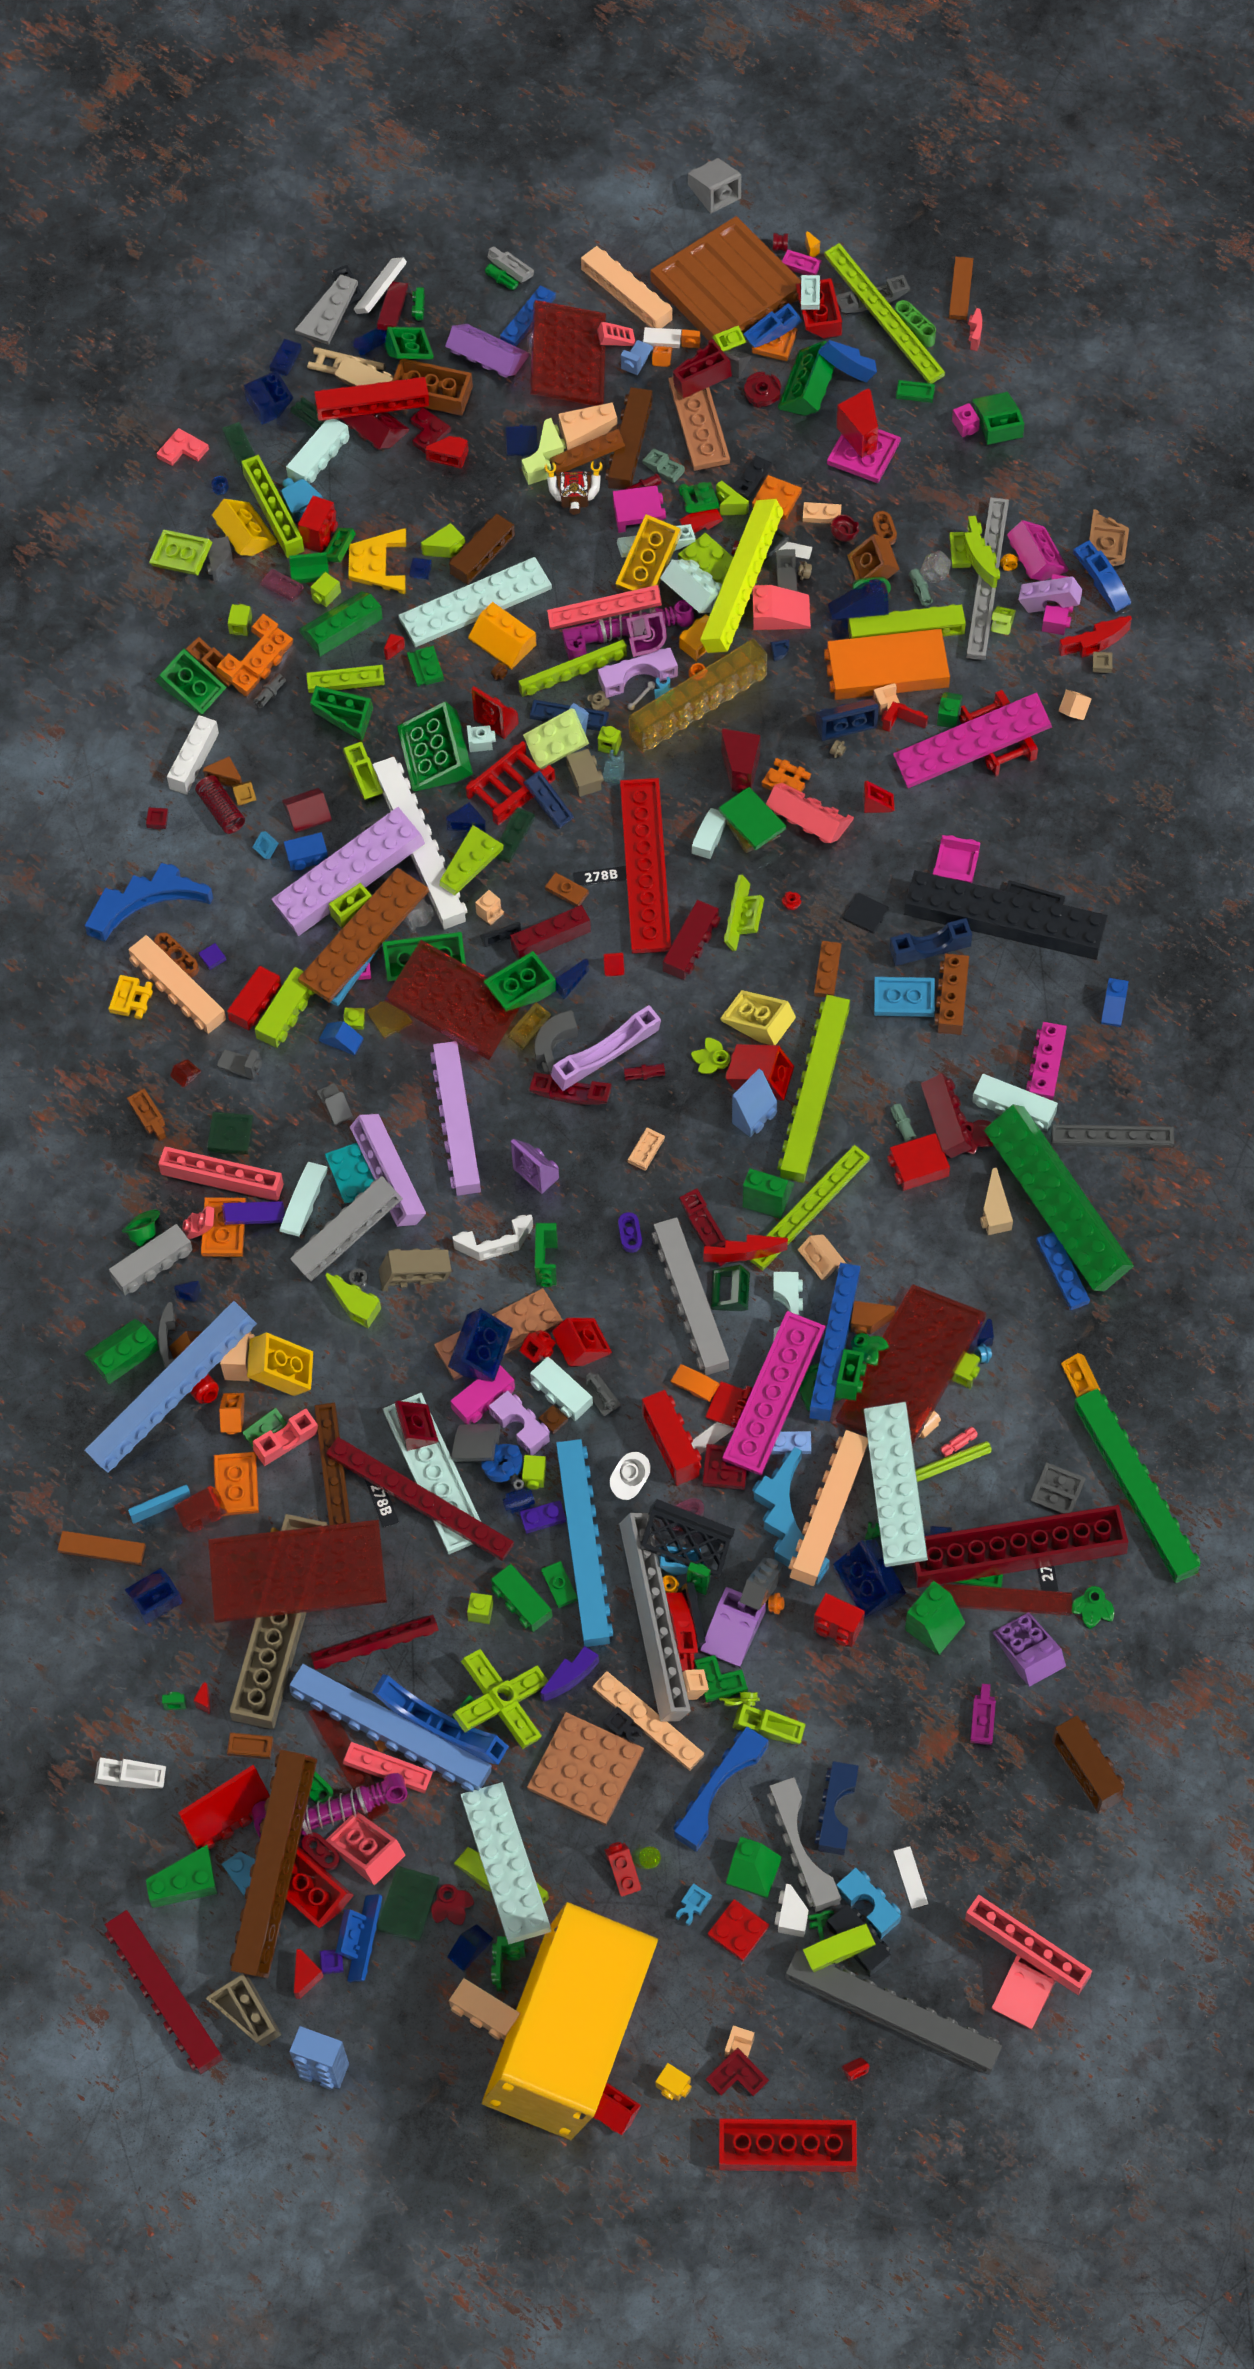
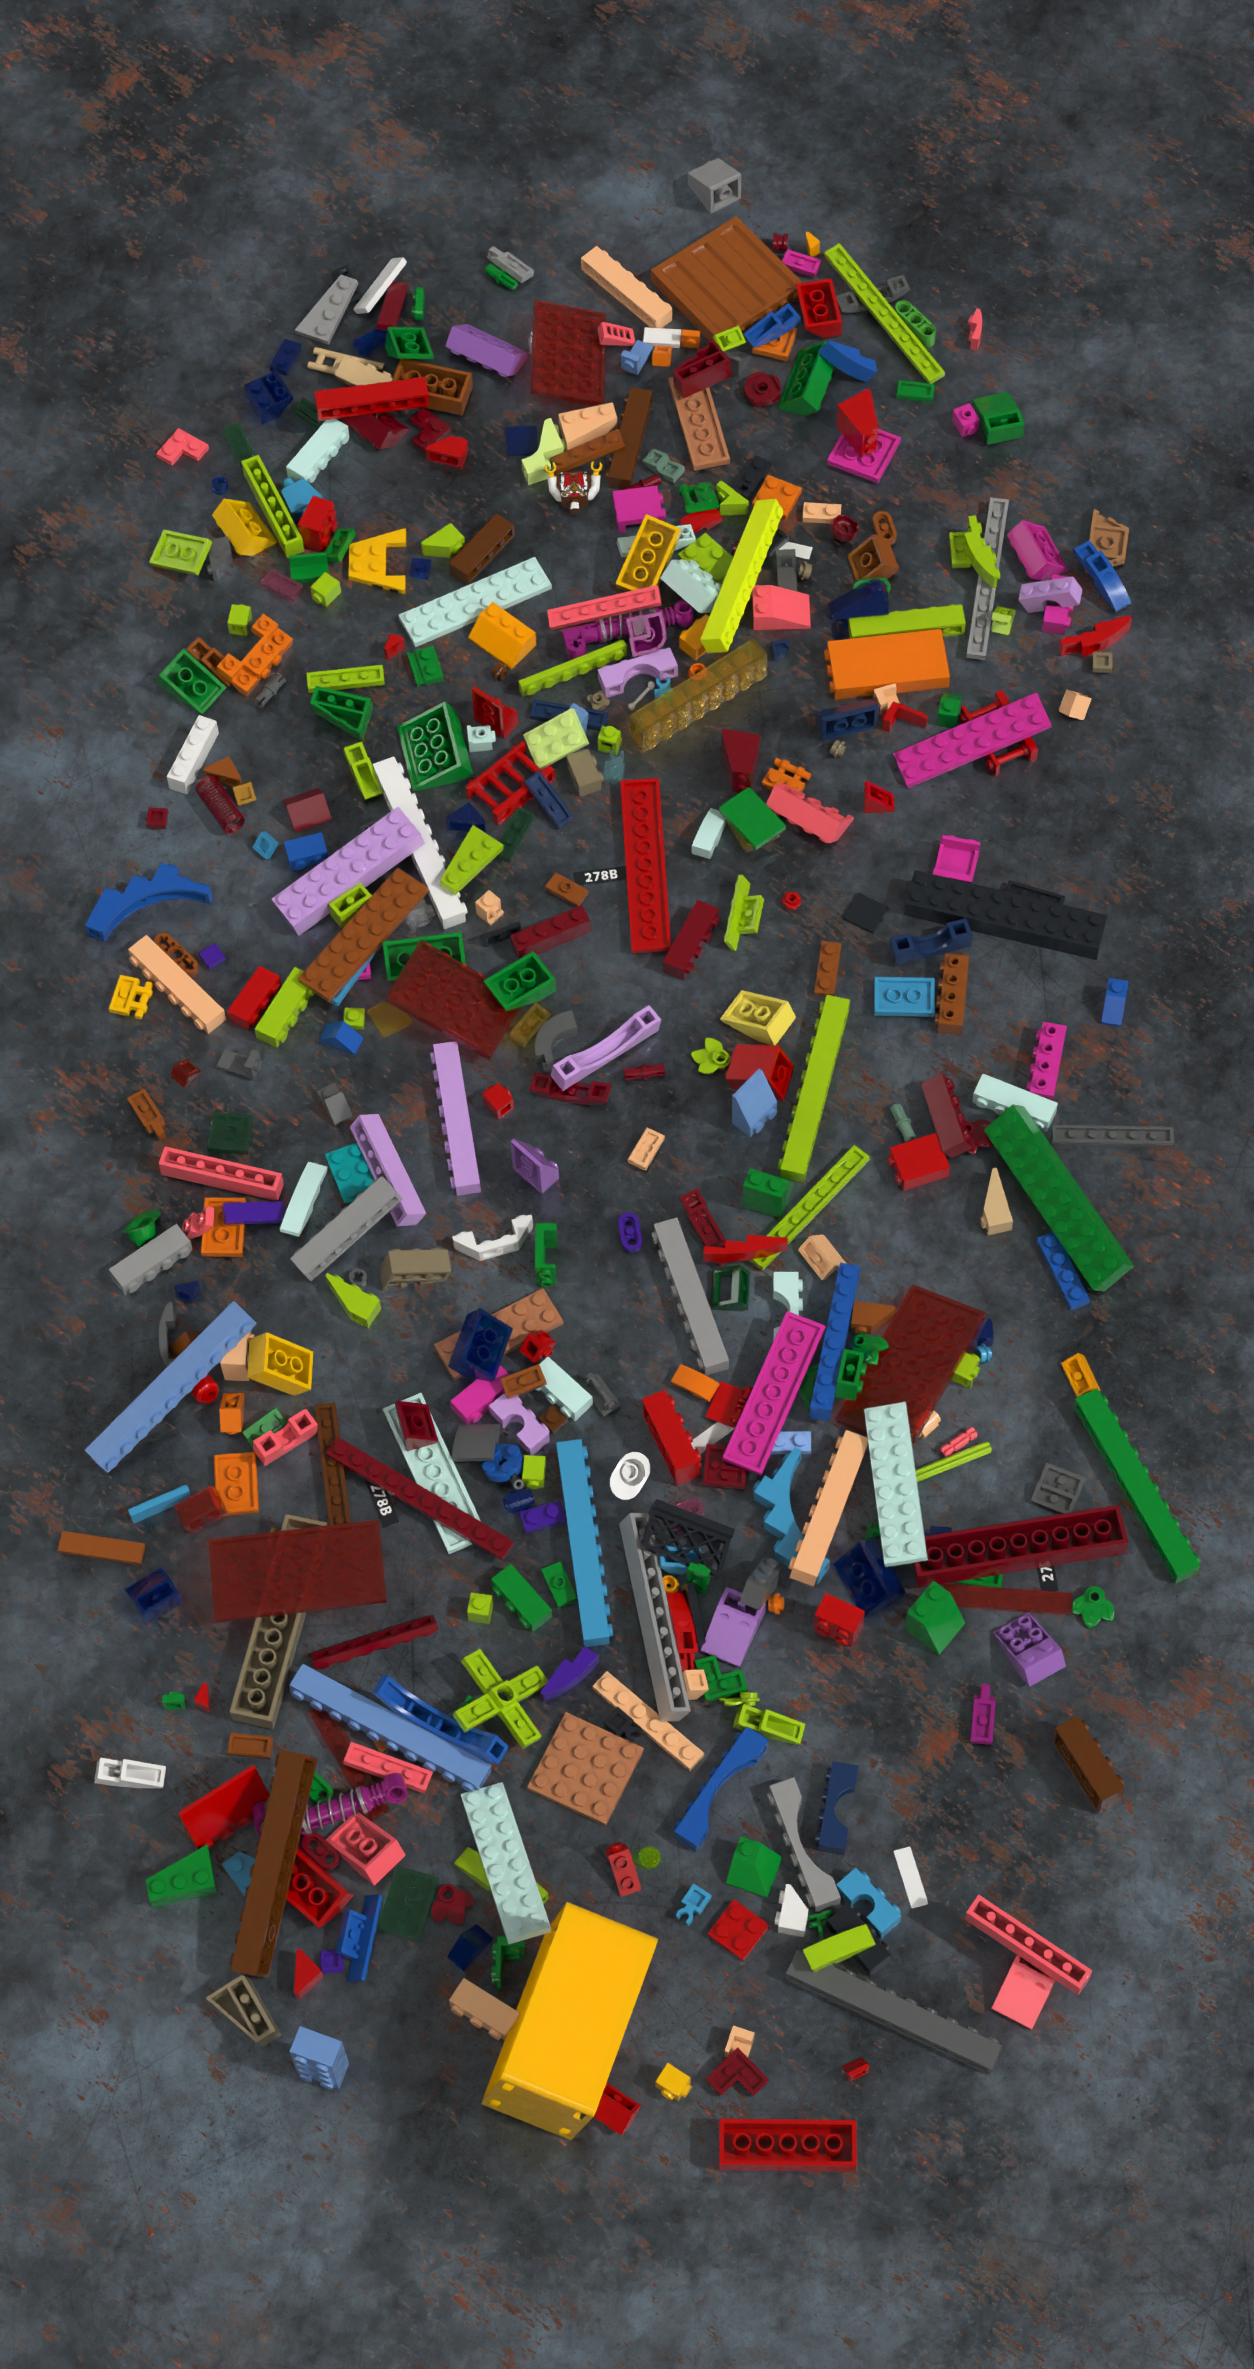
green slope [84,1318,159,1385] -> none
dark red brick [104,1910,223,2075] -> none
green slope [299,591,383,657] -> none
blue plate [500,285,556,347] -> none
red slope [552,1318,612,1366] -> none
clear blue slope [556,959,589,999] -> none
red slope [603,953,625,976] -> none
light aqua plate [801,275,820,310] -> none
sand green pin [909,569,933,606] -> none
clear brick [920,551,952,584] -> none
dark orange tile [949,256,974,320] -> none
light orange plate [1000,554,1018,571] -> none
none -> red brick [482,1083,514,1120]
none -> dark orange plate [500,1364,547,1399]

